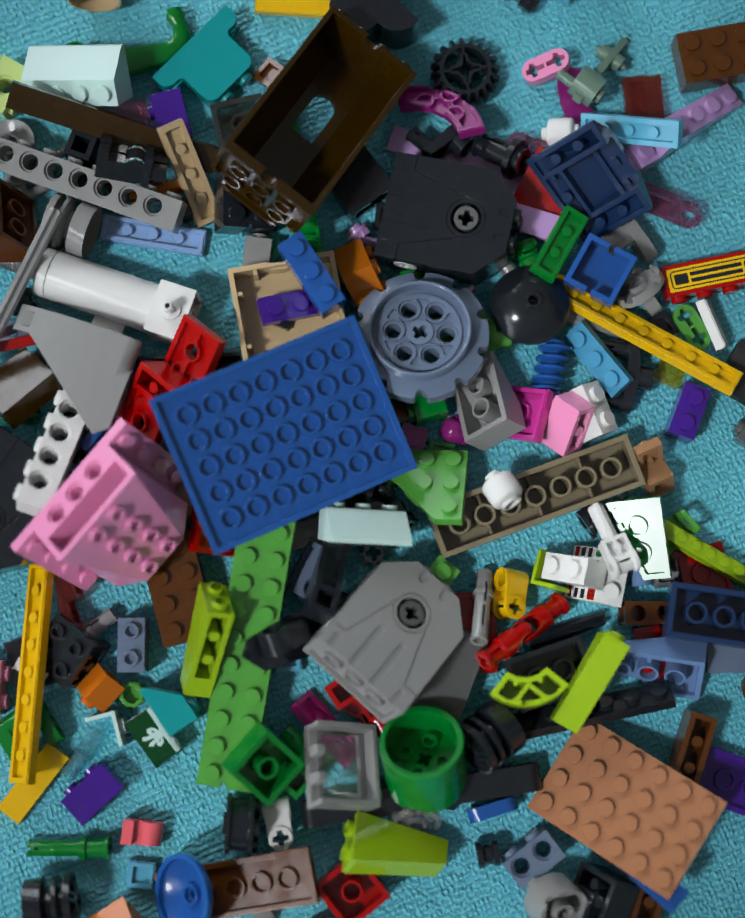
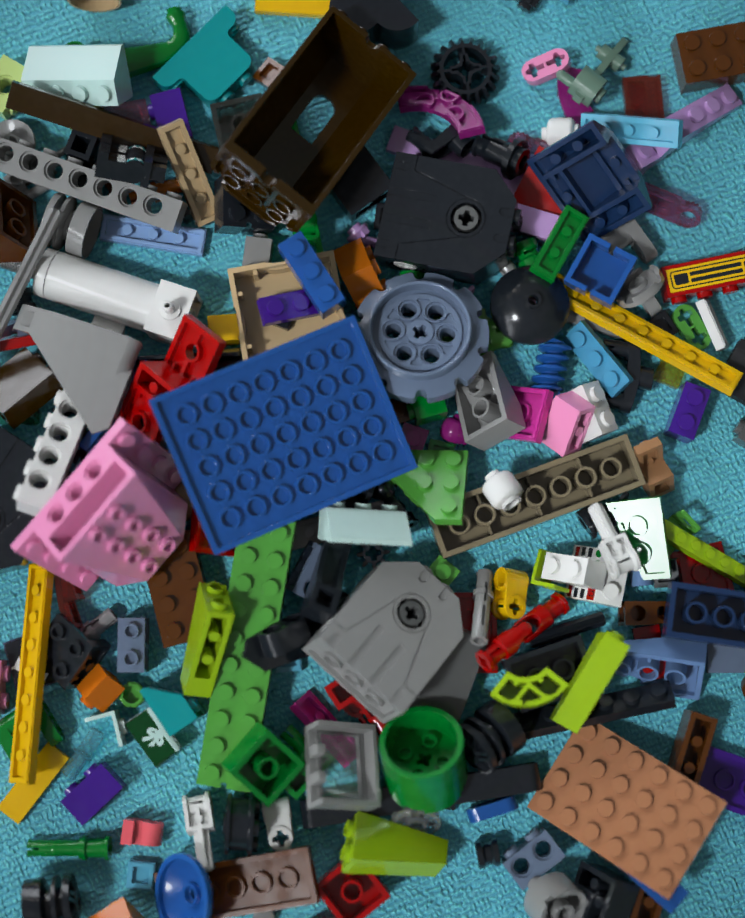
none -> white connector [182,790,216,872]
none -> yellow brick [207,314,240,345]

